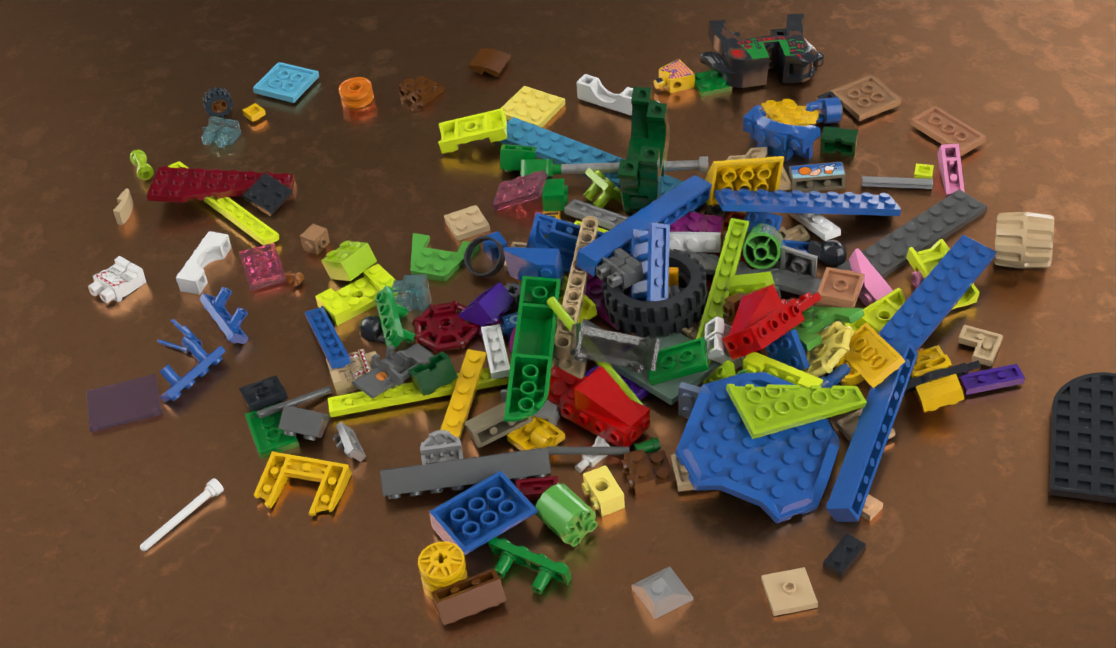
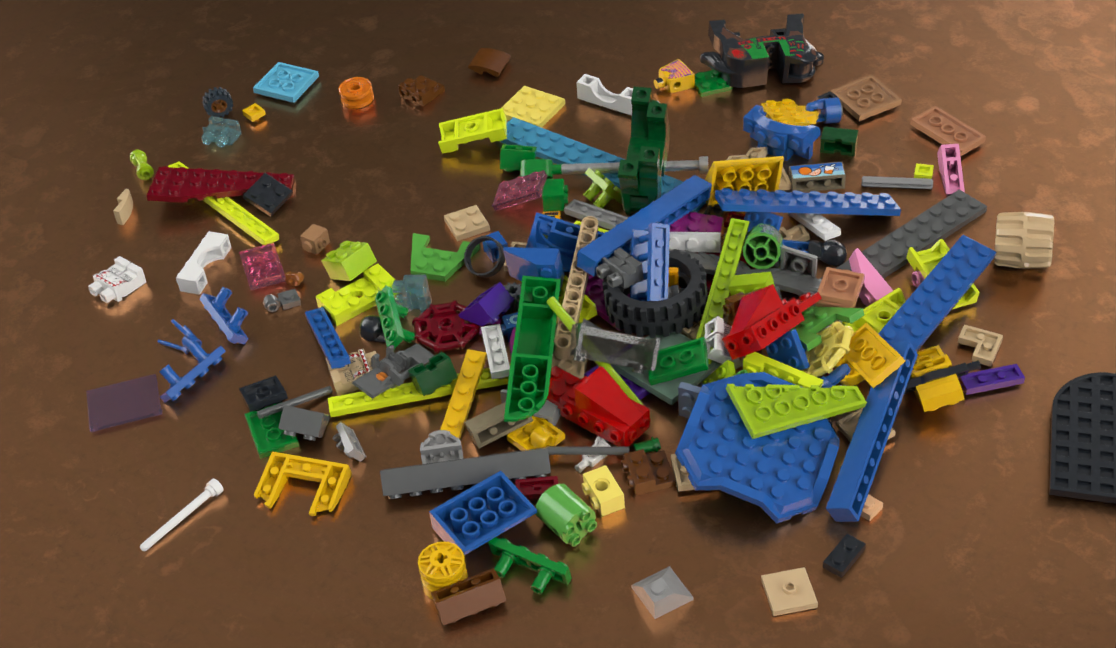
none -> dark grey plate [263,289,301,312]

